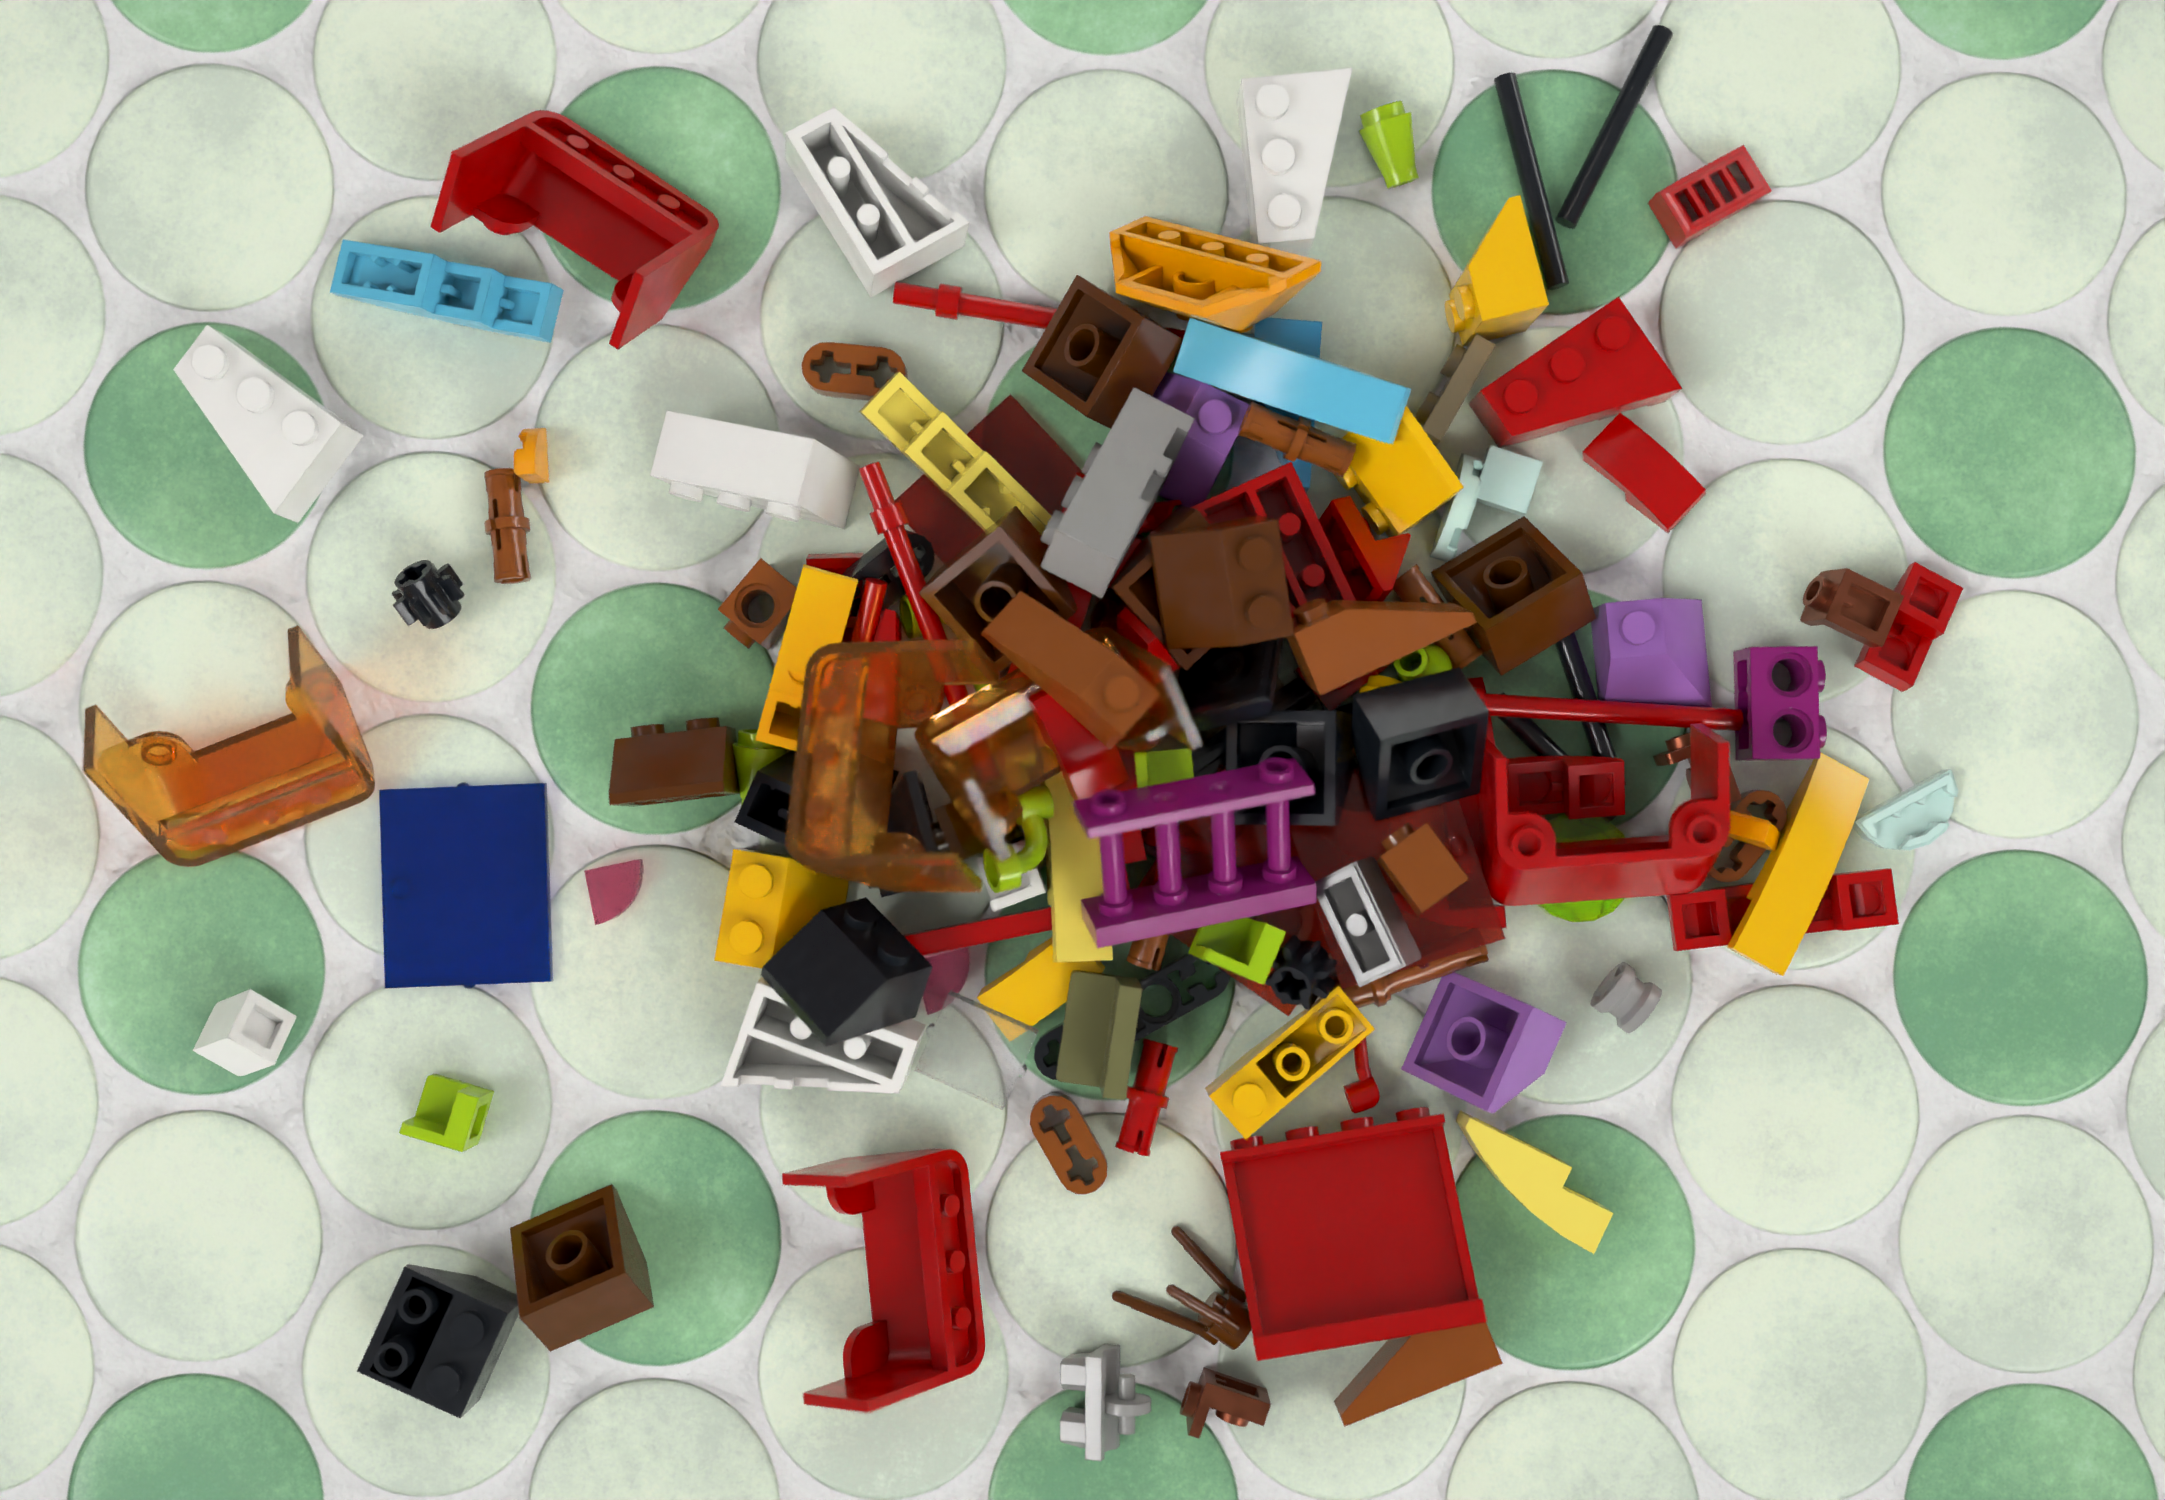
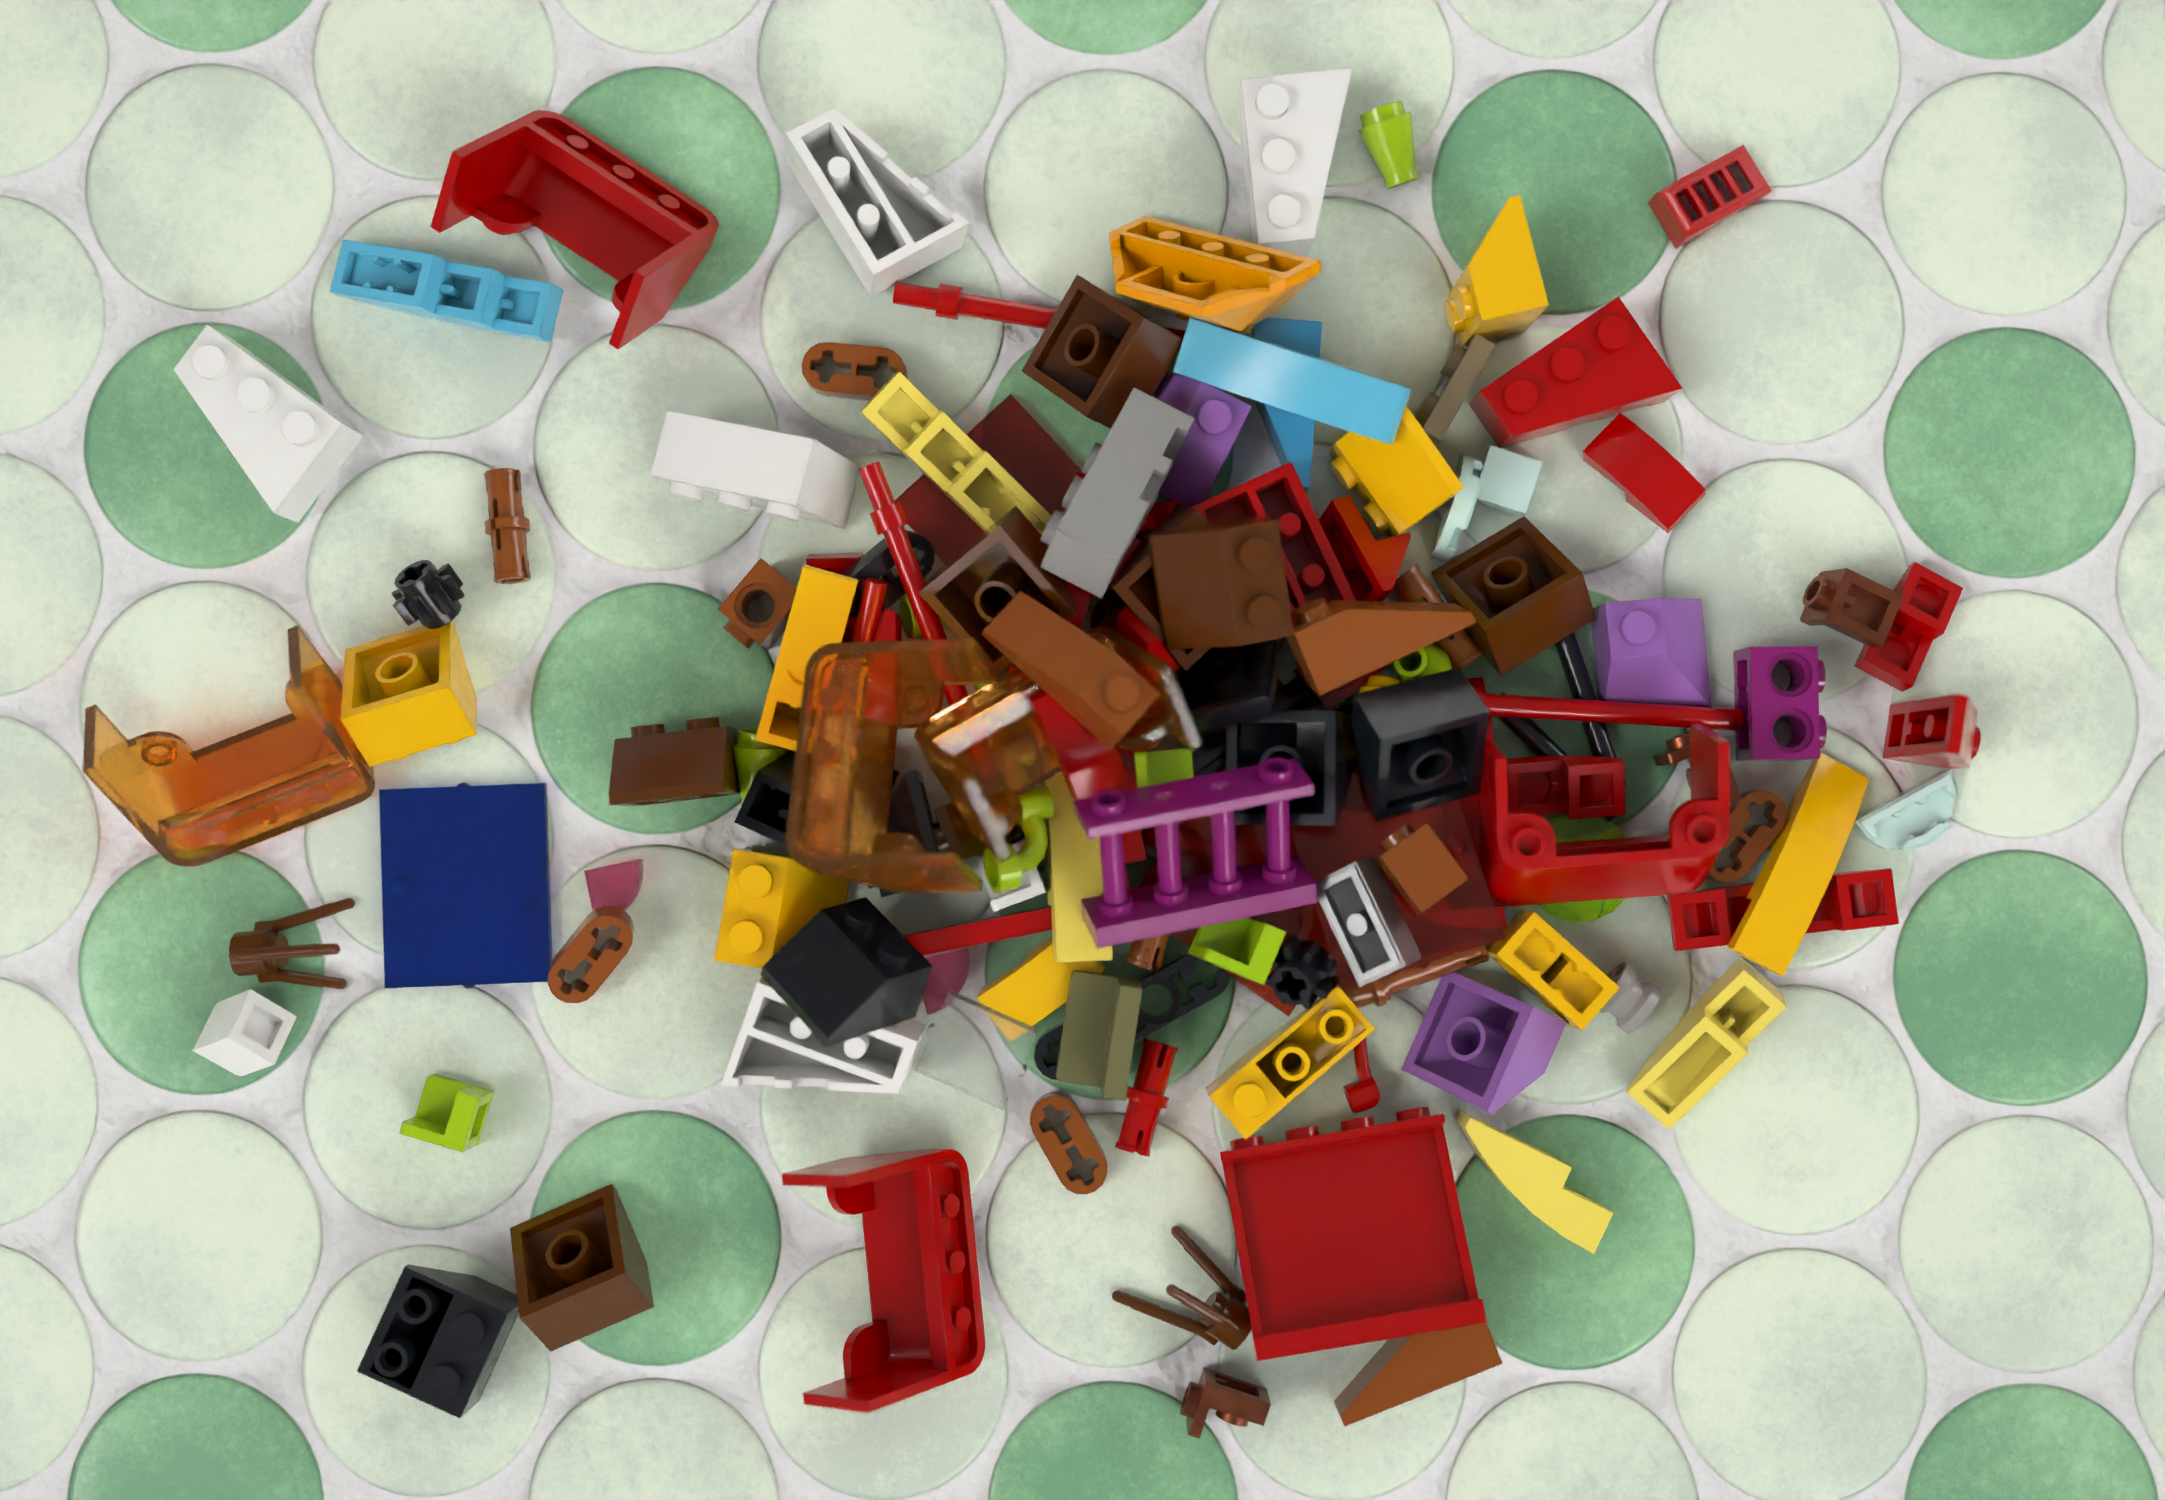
light orange tile [514,428,549,484] -> none
light grey hips [1060,1344,1151,1461] -> none
dark orange pin [1238,401,1357,478] -> none
black bar [1494,72,1569,290] -> none
black bar [1555,25,1673,229] -> none
light orange tile [1728,810,1781,852] -> none
none -> reddish brown plant [229,898,355,989]
none -> yellow slope [340,621,477,767]
none -> dark orange beam [548,905,634,1003]
none -> yellow brick [1487,910,1620,1030]
none -> light yellow slope [1626,957,1787,1129]
none -> red slope [1882,694,1981,769]

